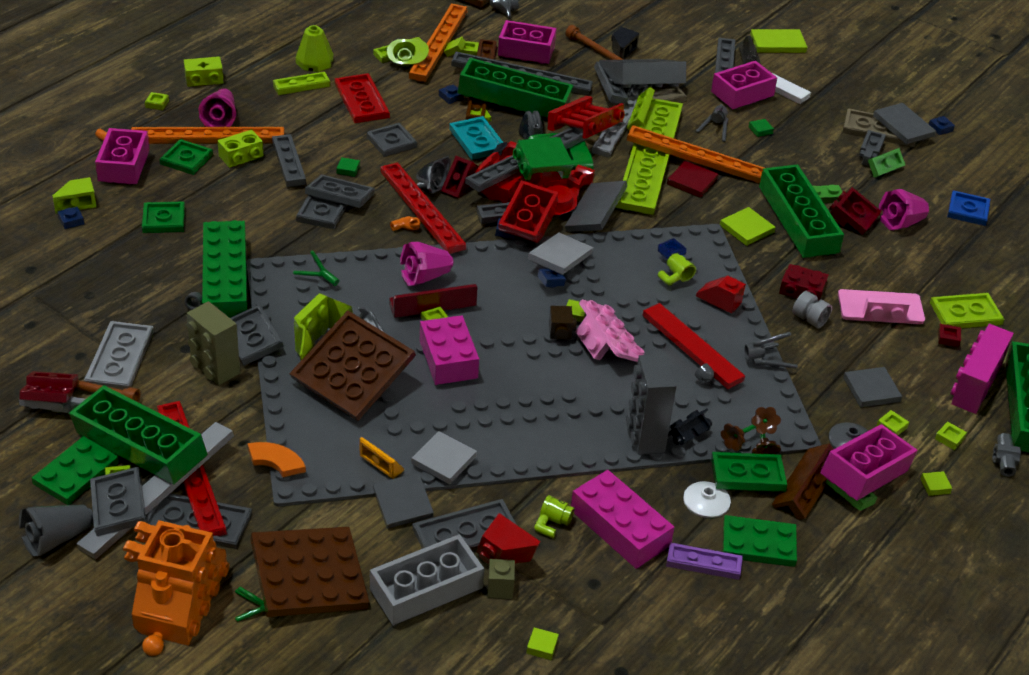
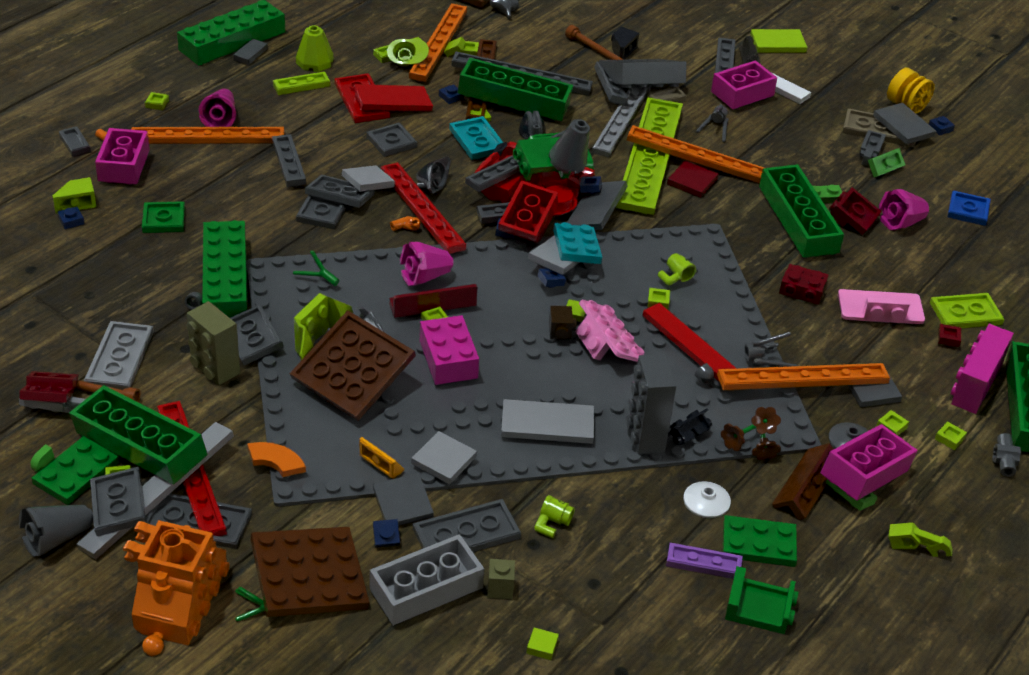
green tile [159,139,214,175] -> none
lime brick [184,57,224,87] -> none
lime brick [217,130,264,168] -> none
green tile [336,157,360,177] -> none
dark red slope [441,156,479,198] -> none
red slope [476,513,541,564] -> none
dark pink brick [498,20,557,64] -> none
red fence [547,96,625,139] -> none
dark pink brick [571,470,674,569] -> none
lime tile [627,87,655,131] -> none
clear blue plate [658,238,687,259] -> none
red slope [696,275,746,314] -> none
green plate [711,452,787,492] -> none
lime tile [720,207,776,246] -> none
green tile [748,119,774,137] -> none
light grey wheel [792,291,832,328] -> none
lime tile [920,471,952,496] -> none
none -> bright green tile [31,444,55,473]
none -> dark grey tile [59,127,91,157]
none -> green brick [177,0,285,66]
none -> dark grey tile [233,39,268,65]
none -> light grey tile [342,165,395,192]
none -> red tile [354,84,433,111]
none -> dark blue plate [373,519,400,548]
none -> light grey tile [501,399,594,444]
none -> dark grey cone [549,119,590,174]
none -> teal plate [553,222,602,264]
none -> dark blue plate [580,176,602,194]
none -> lime tile [647,288,670,310]
none -> orange tile [717,363,890,390]
none -> green panel [725,566,799,635]
none -> yellow wheel [887,68,935,114]
none -> lime piece [888,522,953,557]

